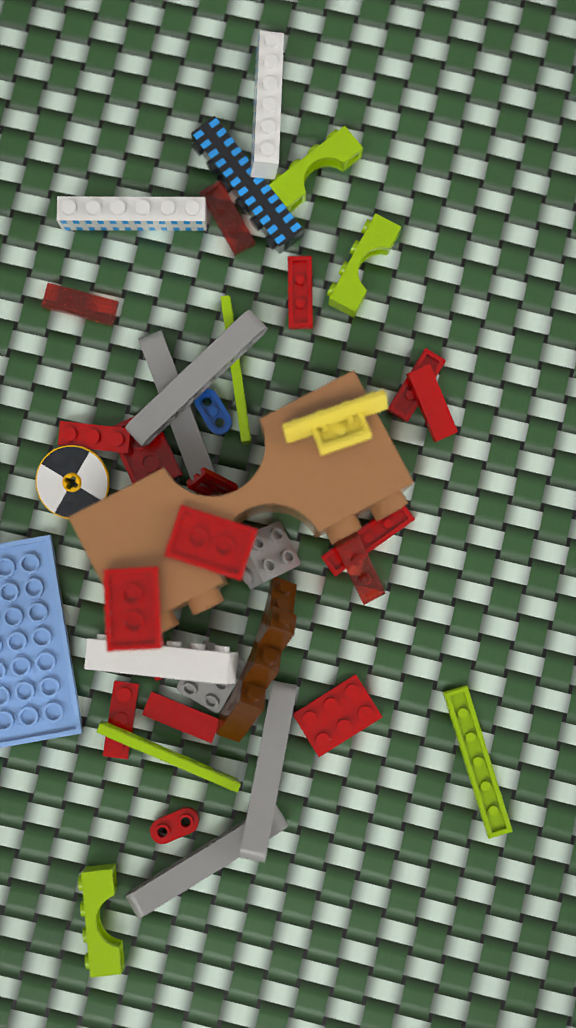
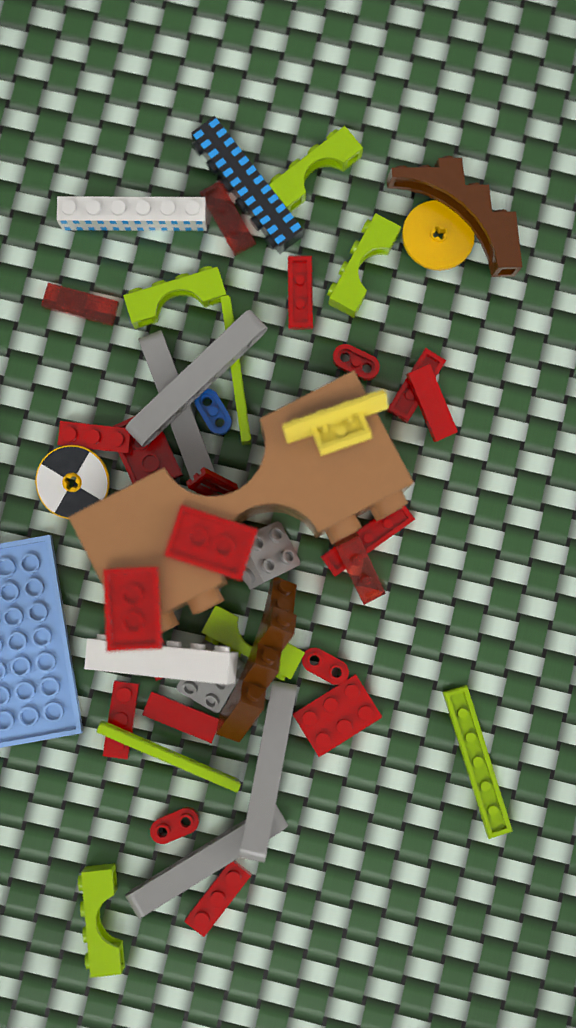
white brick [250,30,284,180] -> none
none -> lime arch [123,266,226,329]
none -> red plate [184,860,251,937]
none -> lime arch [202,605,305,681]
none -> red plate [302,647,349,685]
none -> red plate [333,344,380,381]
none -> reddish brown arch [386,156,522,277]
none -> yellow piece [402,200,475,271]

